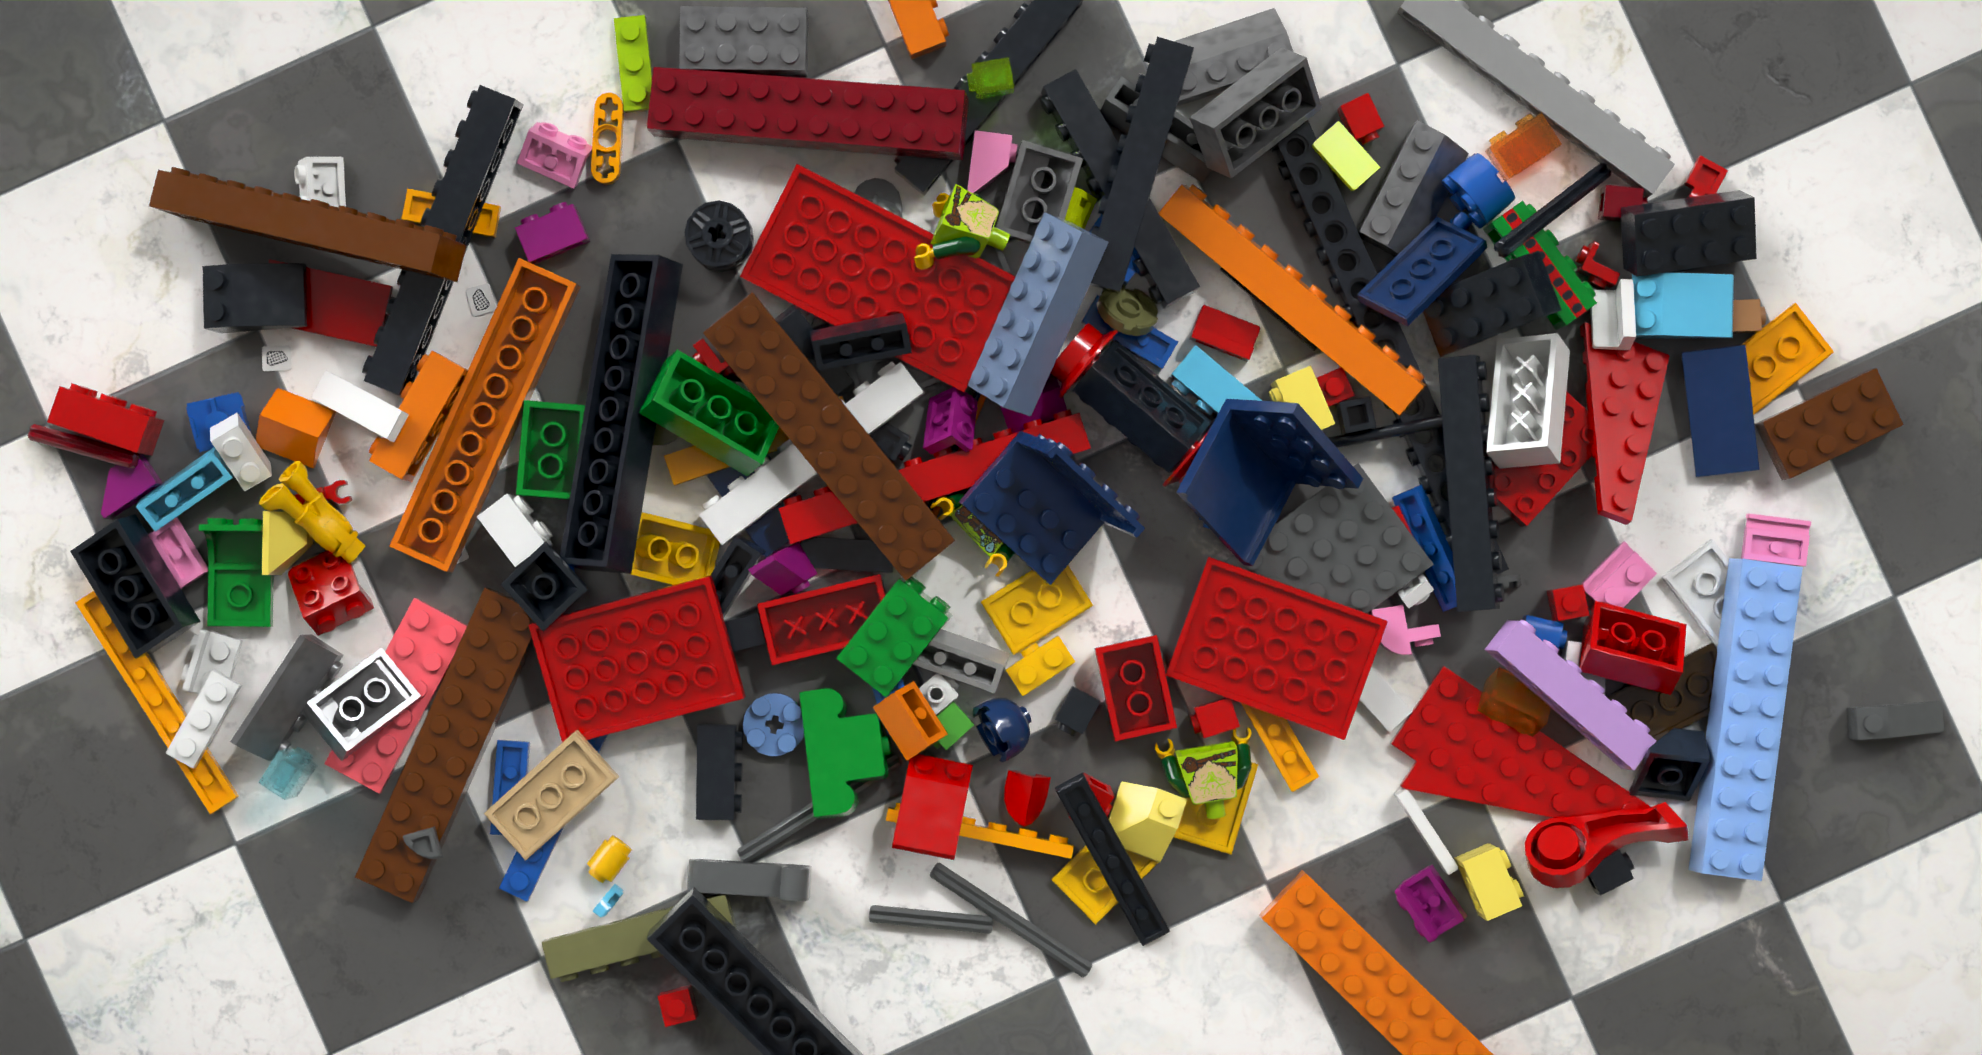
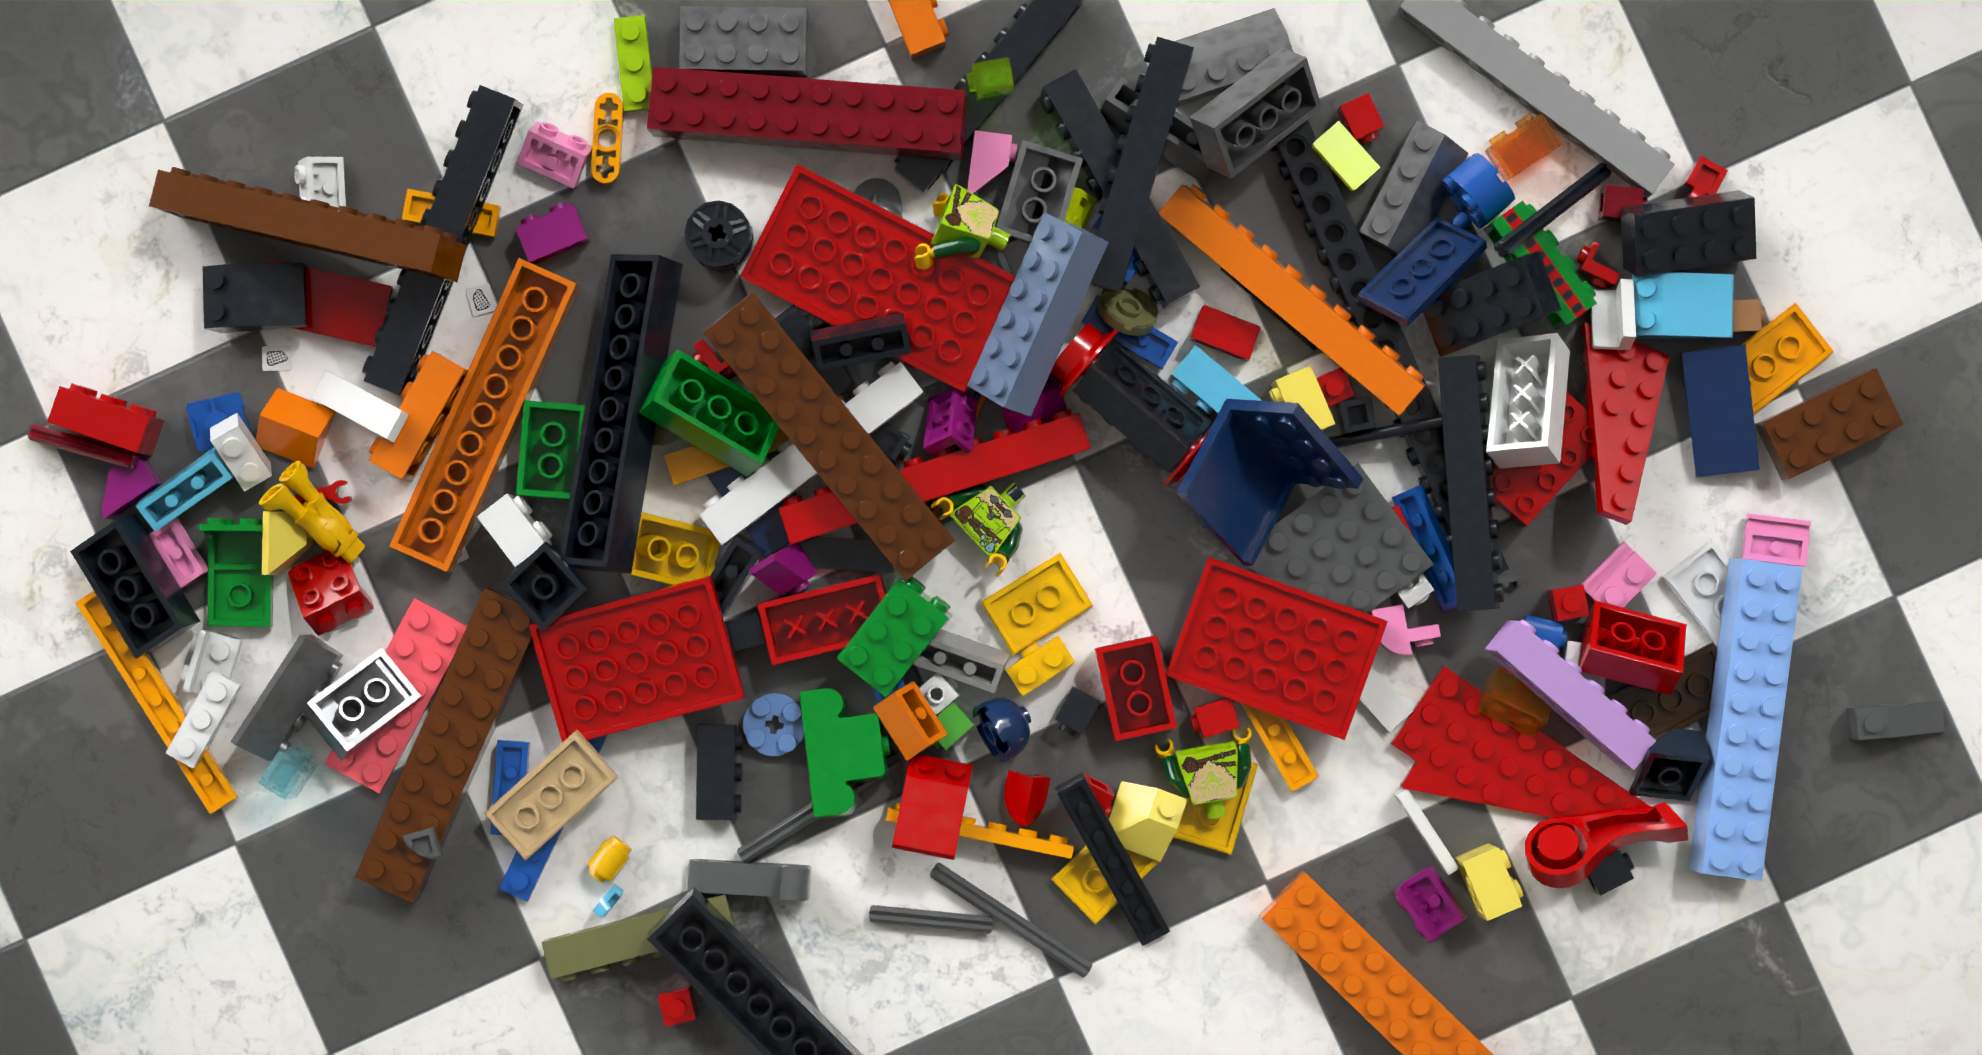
dark blue bracket [959,431,1145,585] -> none

